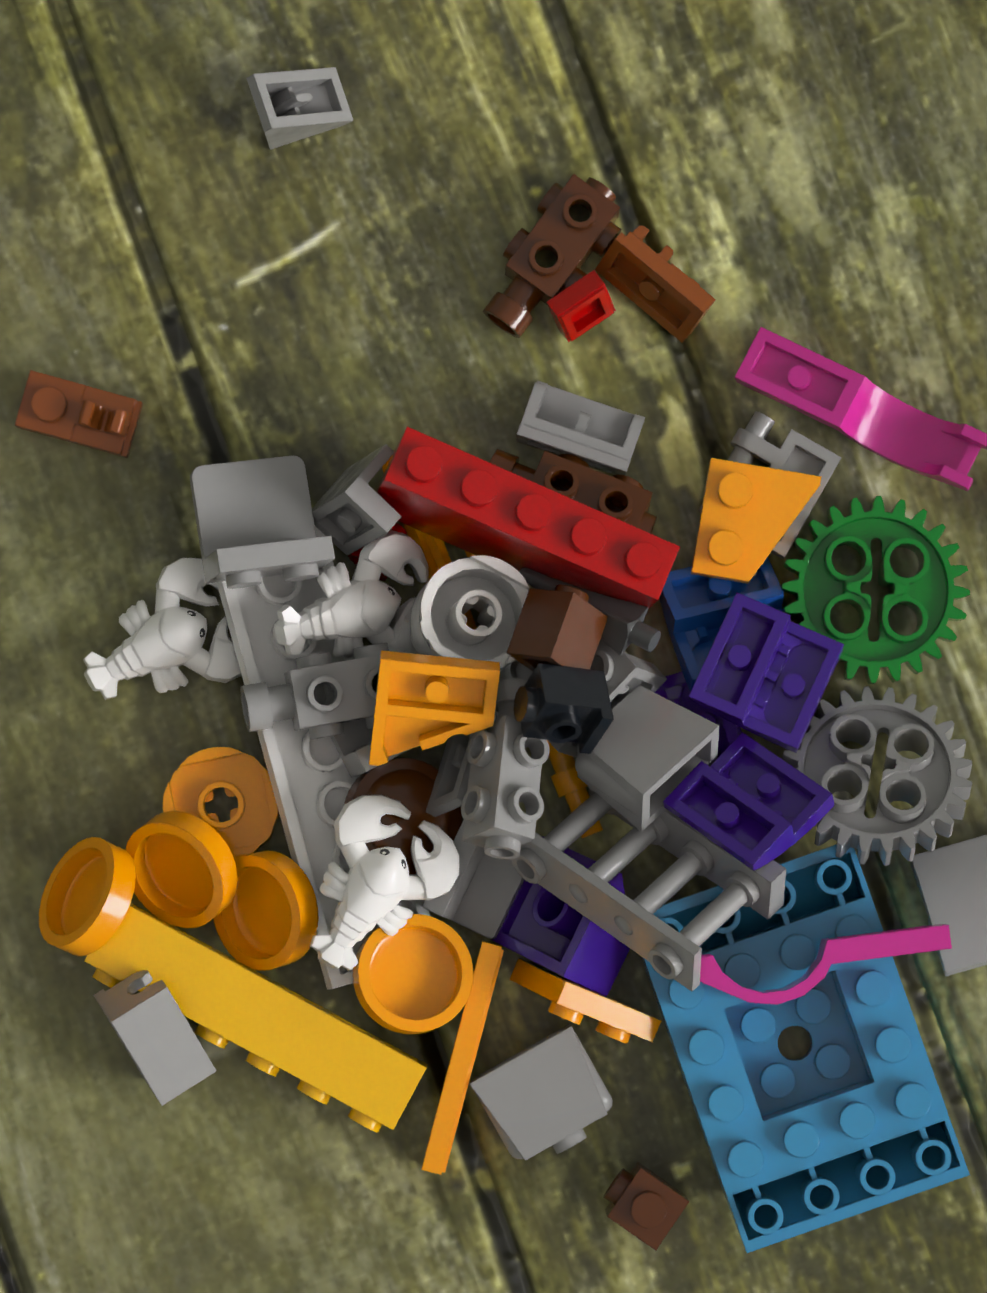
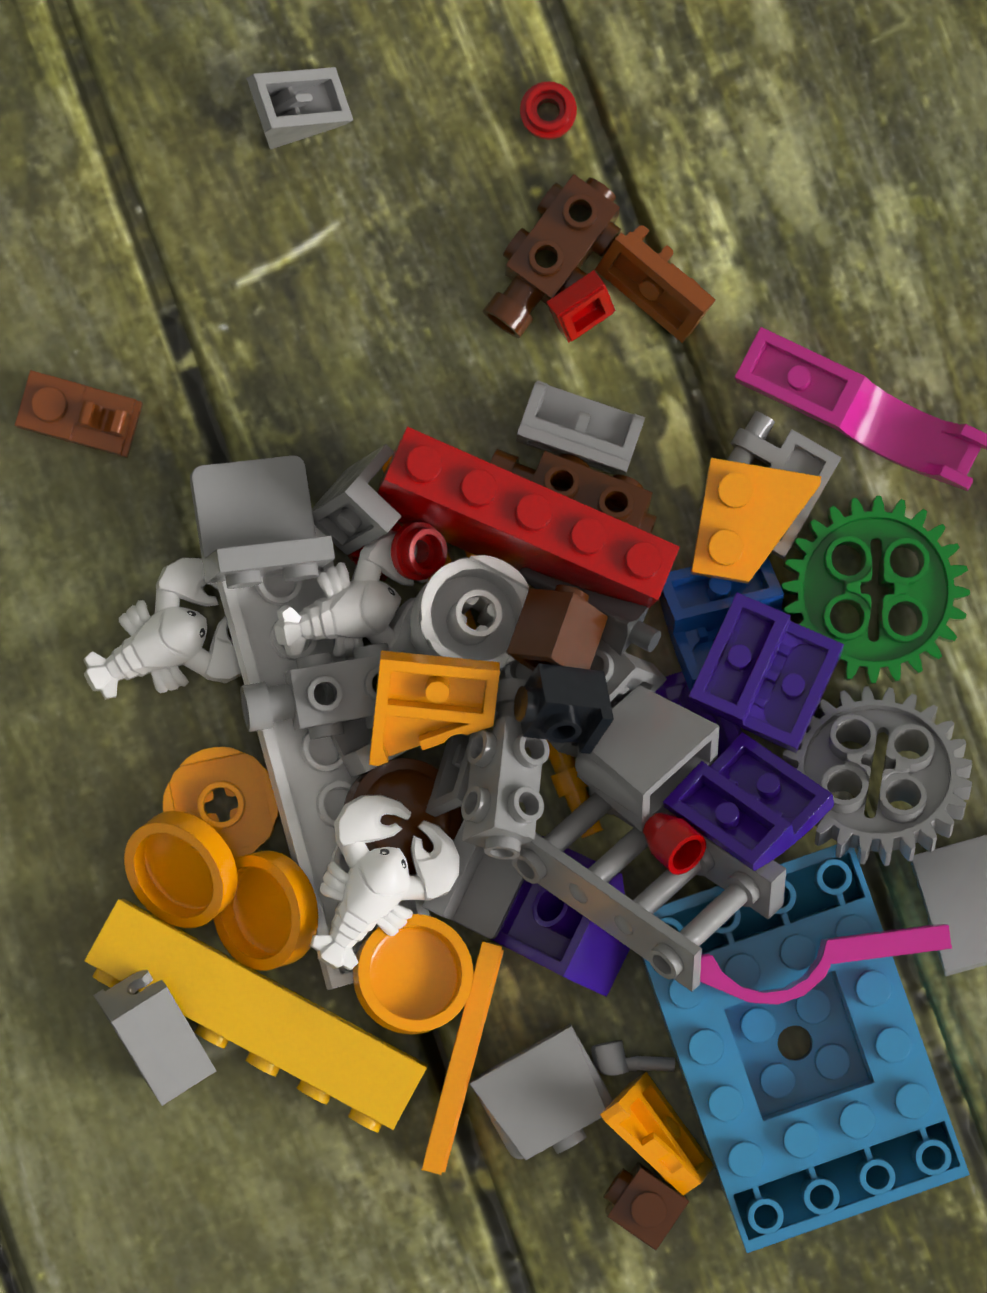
light orange piece [39,837,136,956] -> none
light orange wing [509,959,661,1044] -> none
none -> red plate [391,522,447,581]
none -> red plate [520,81,577,140]
none -> light grey hand [591,1040,675,1075]
none -> light orange wing [600,1072,714,1195]
none -> red hose [643,812,706,875]

